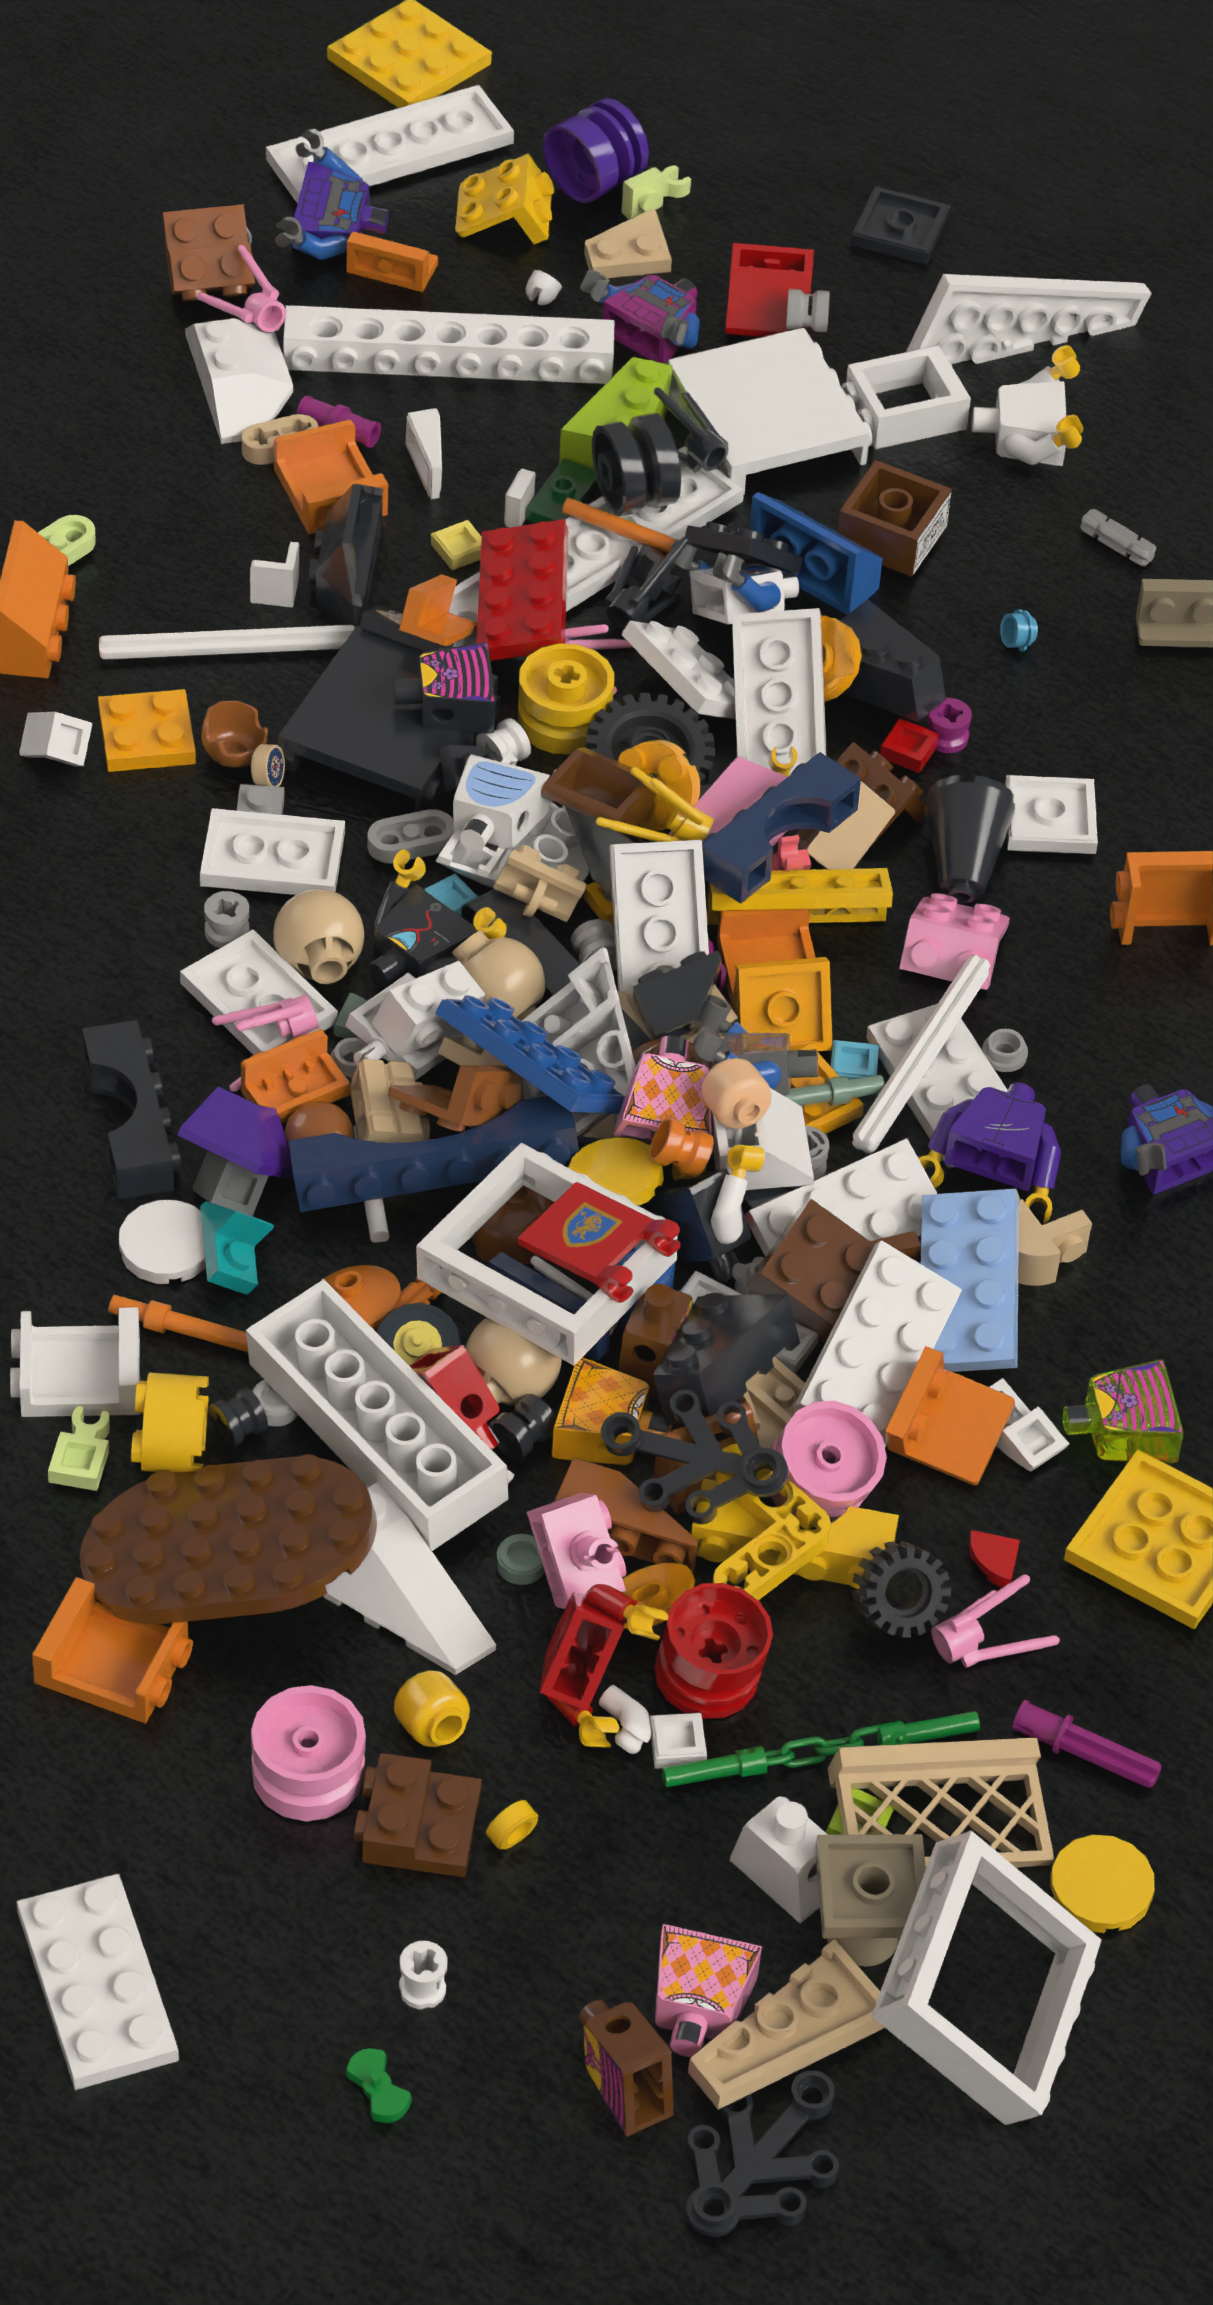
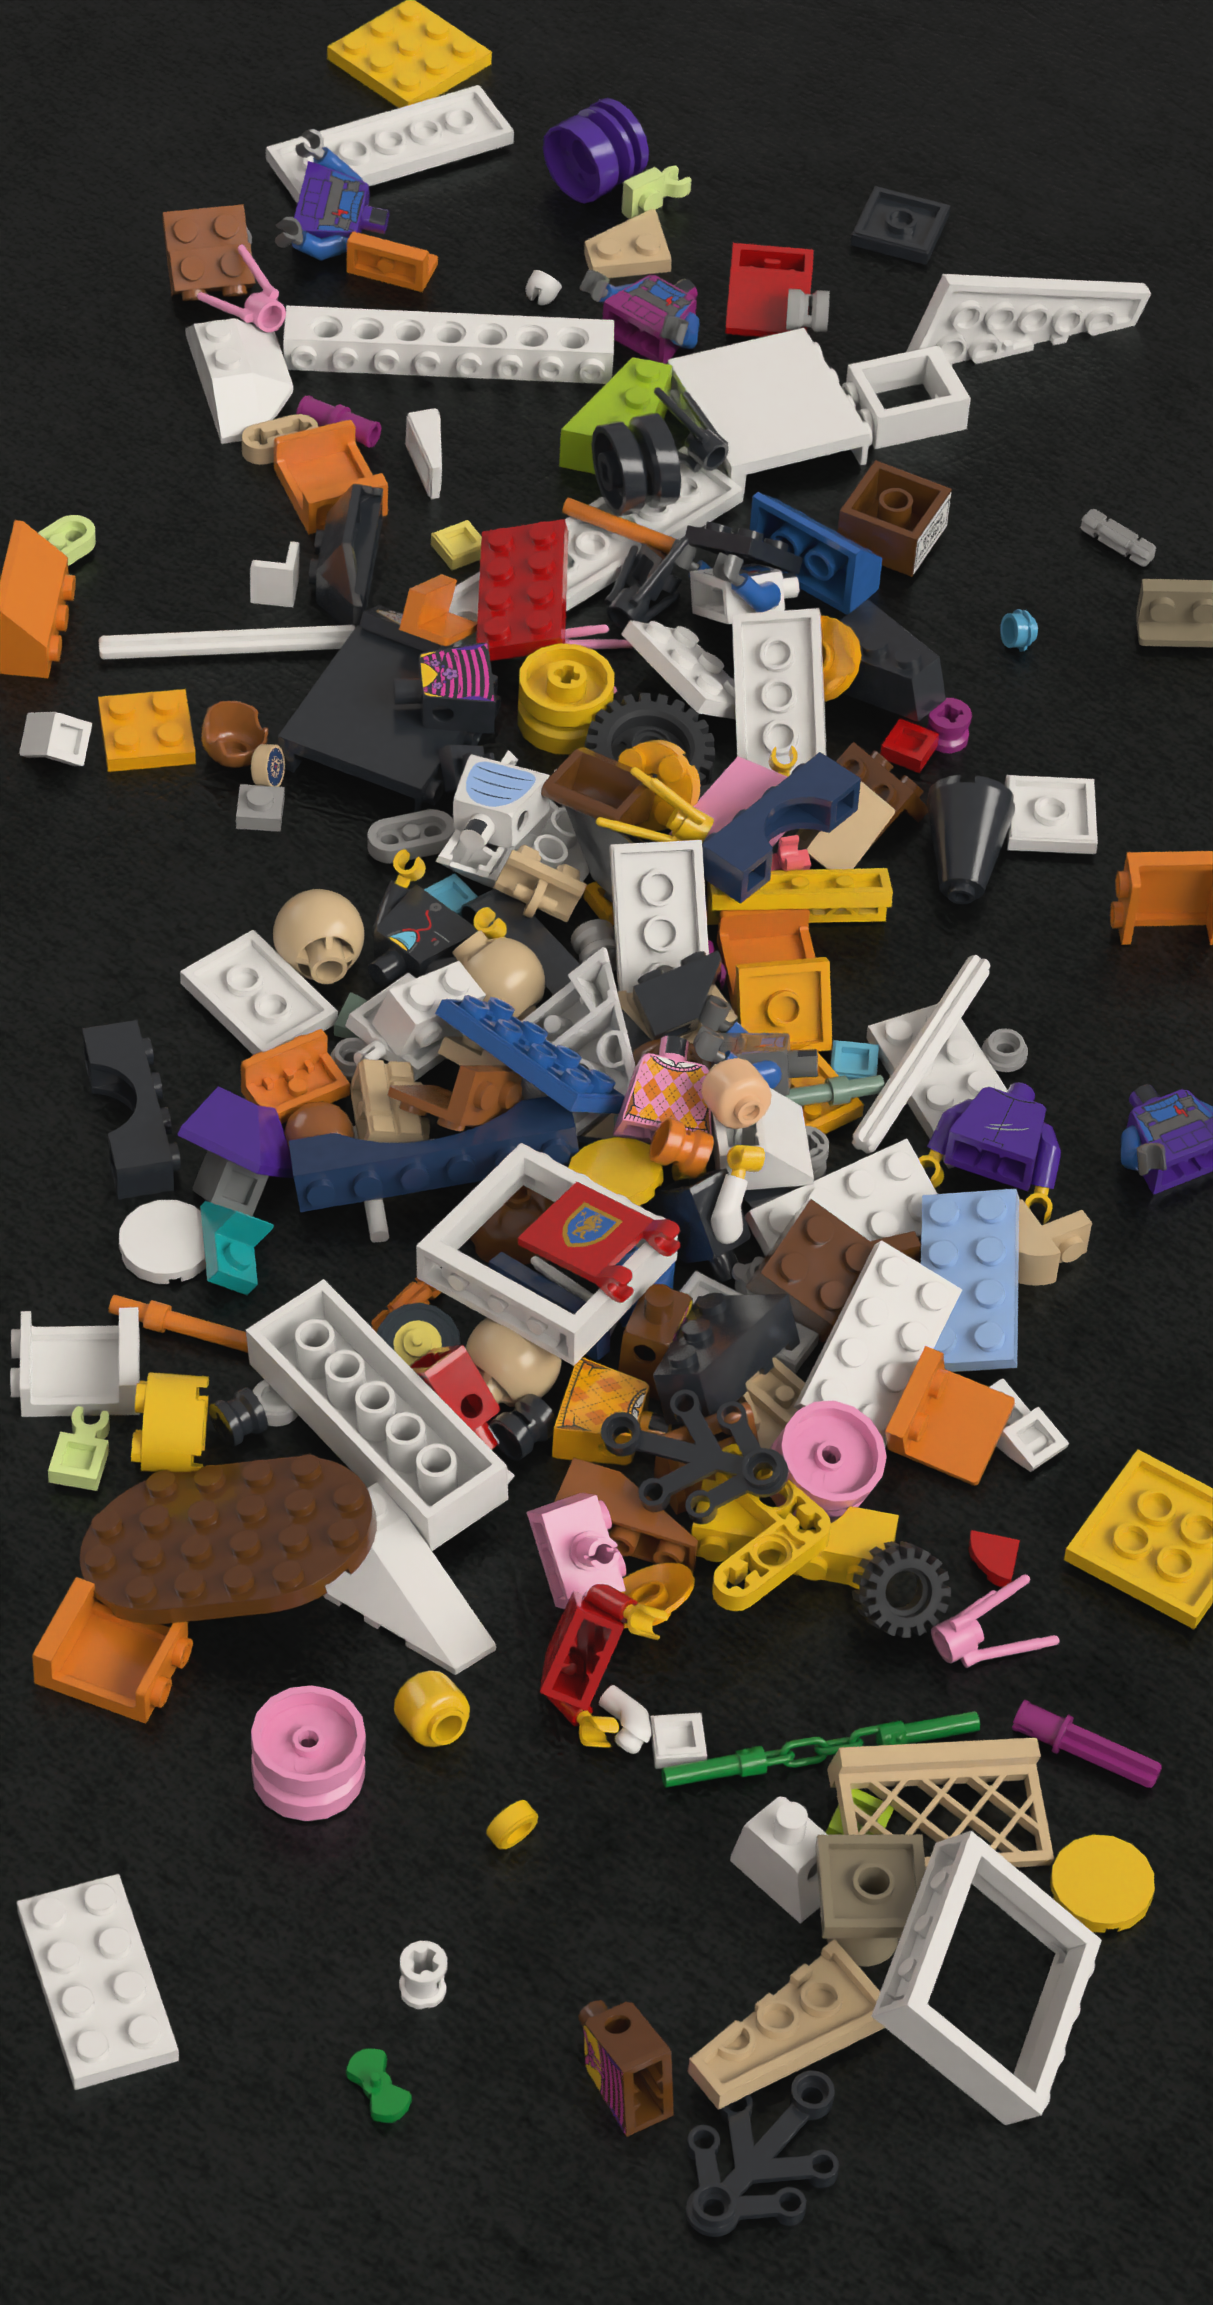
white plate [200,809,345,895] -> none
light grey wheel [204,891,249,948] -> none
bright pink plant [212,994,319,1092] -> none
orange dish [321,1265,401,1328] -> none
reddish brown plate [354,1753,482,1877] -> none
yellow bracket [455,154,554,244] -> none
white wheel [476,718,531,762] -> none
sand green tile [497,1534,545,1585] -> none
white tile [504,469,535,527] -> none
dark green plate [525,459,599,524] -> none
red wheel [654,1583,773,1719] -> none
bright pink torso [655,1924,762,2057] -> none
bright pink bracket [899,893,1010,990] -> none
white torso [972,345,1084,466] -> none
clear neon green torso [1063,1360,1184,1463] -> none

